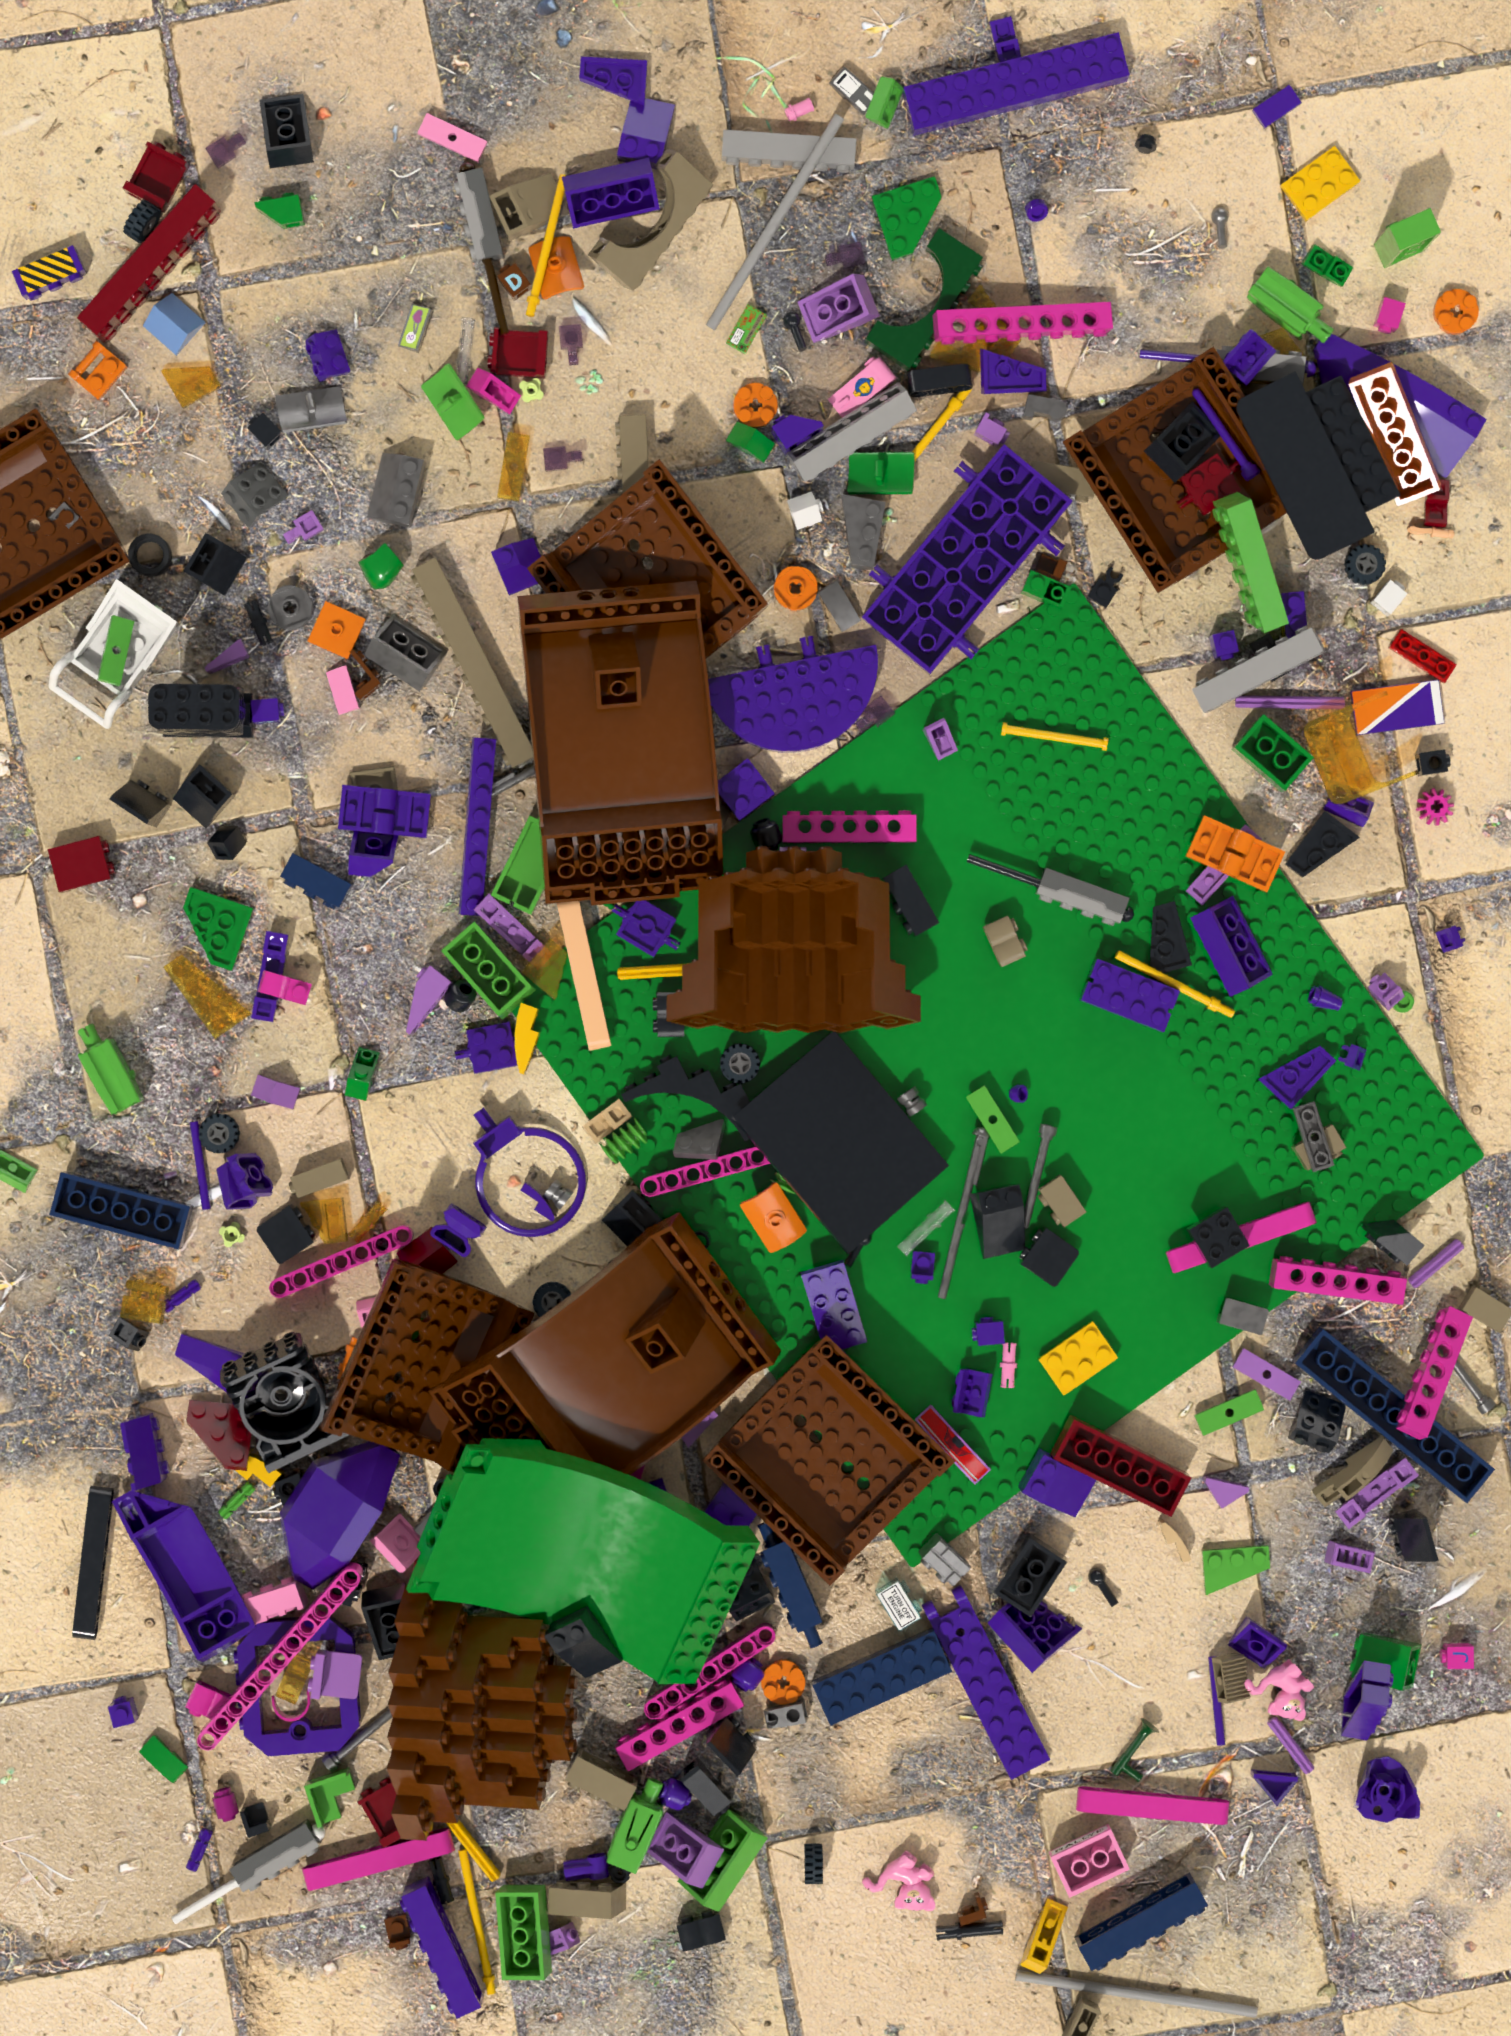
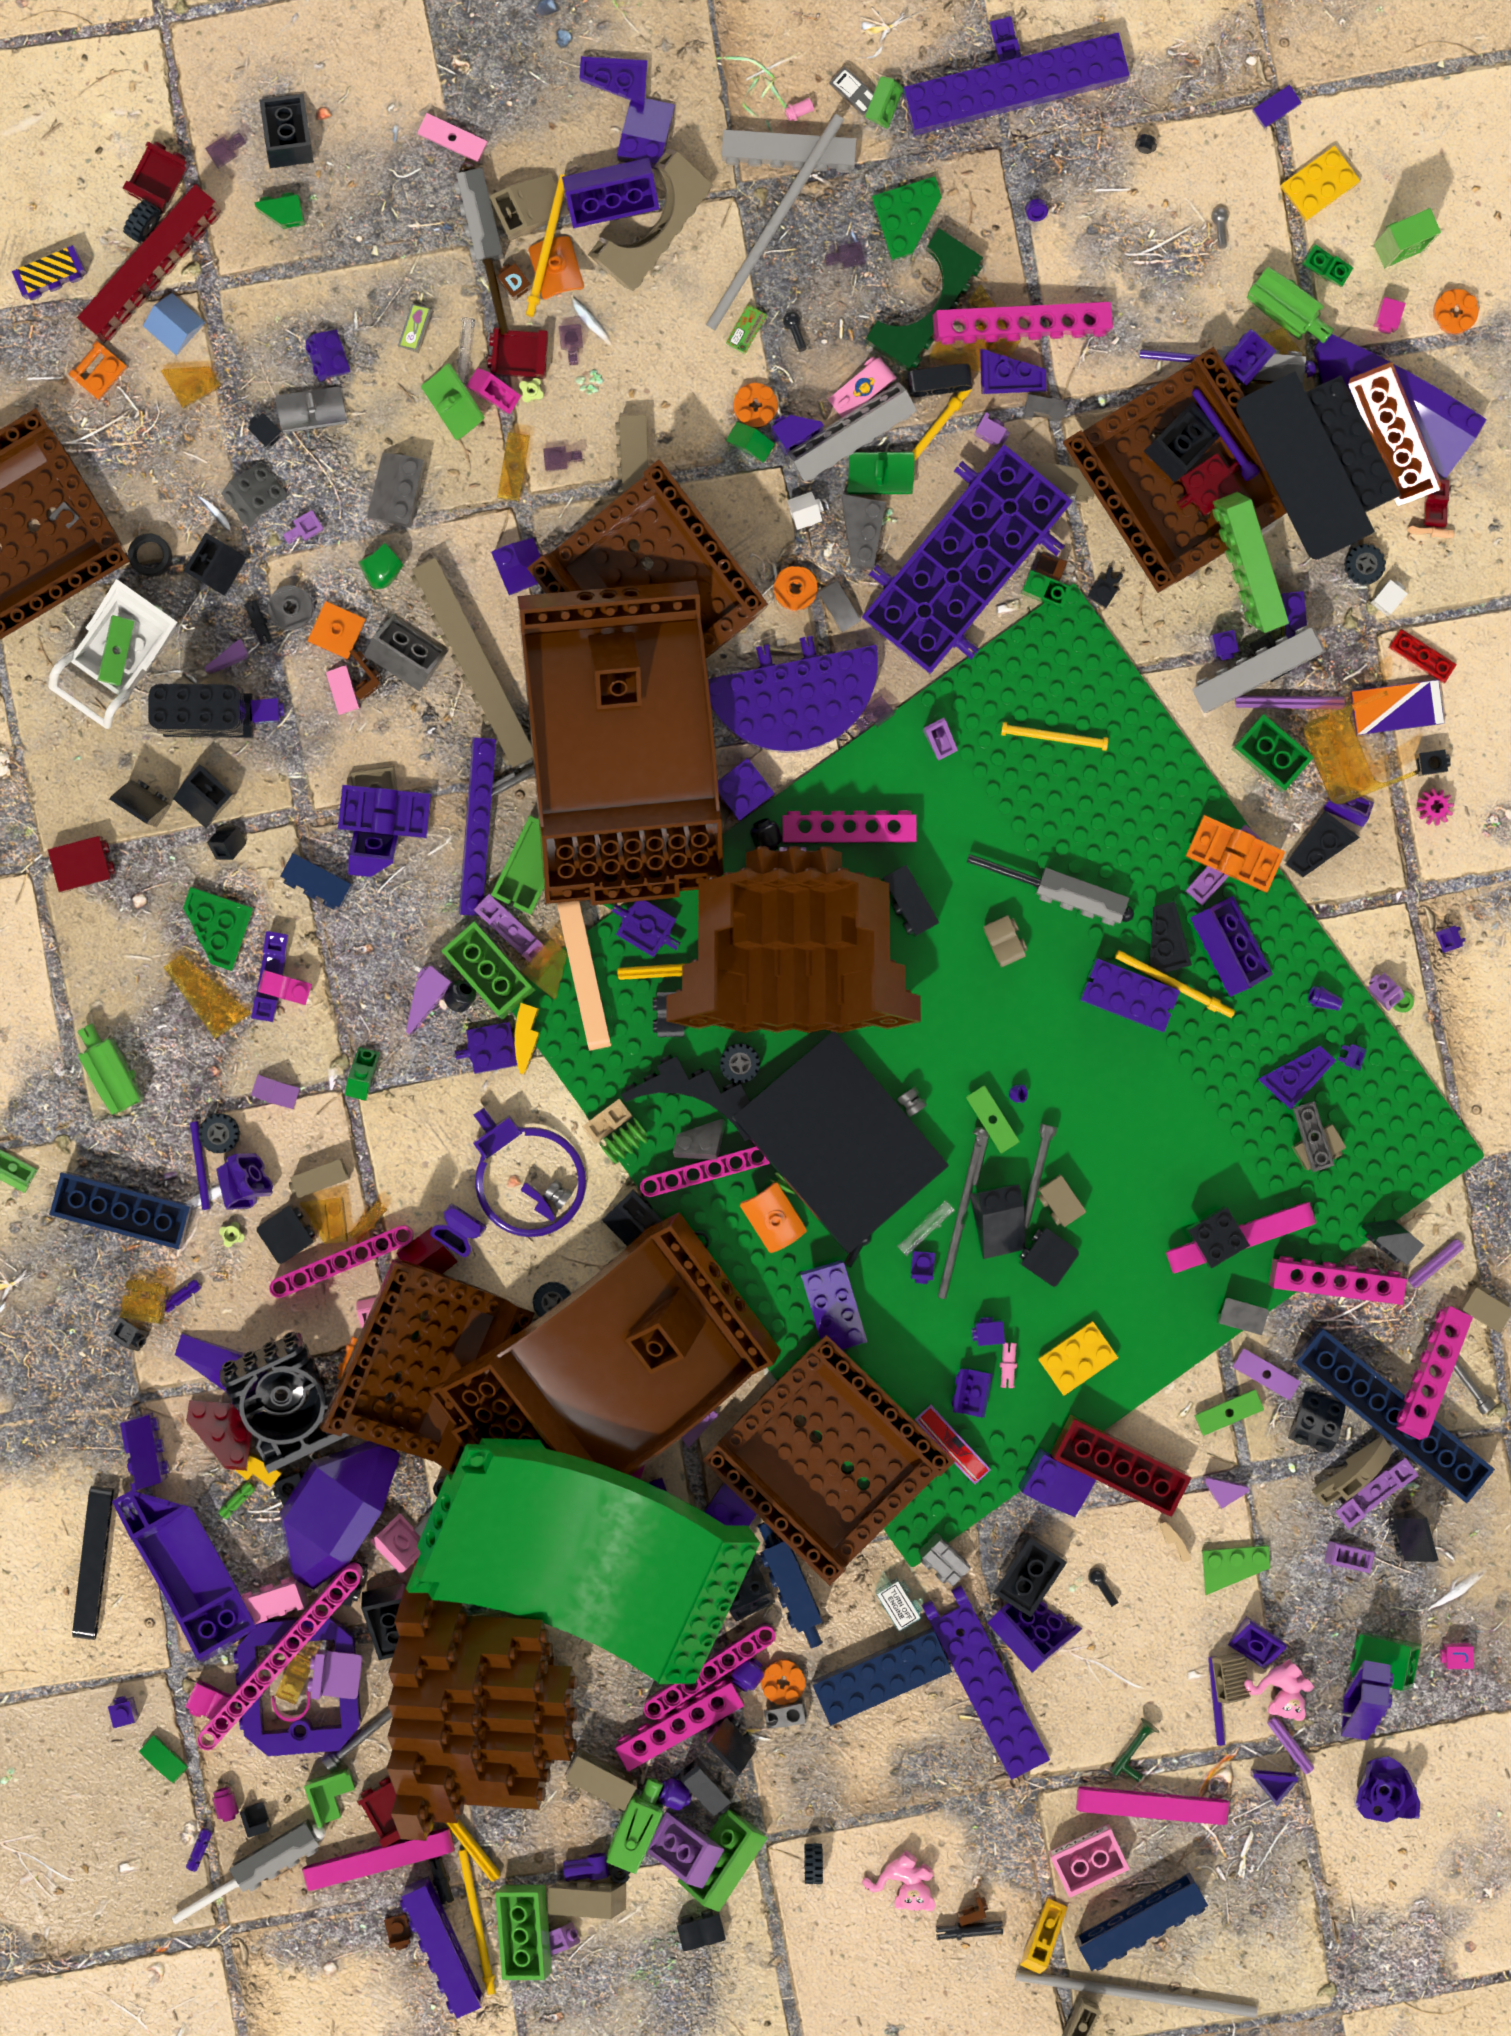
black slope [544,1606,623,1678] -> none
medium lavender slope [798,274,880,343] -> none

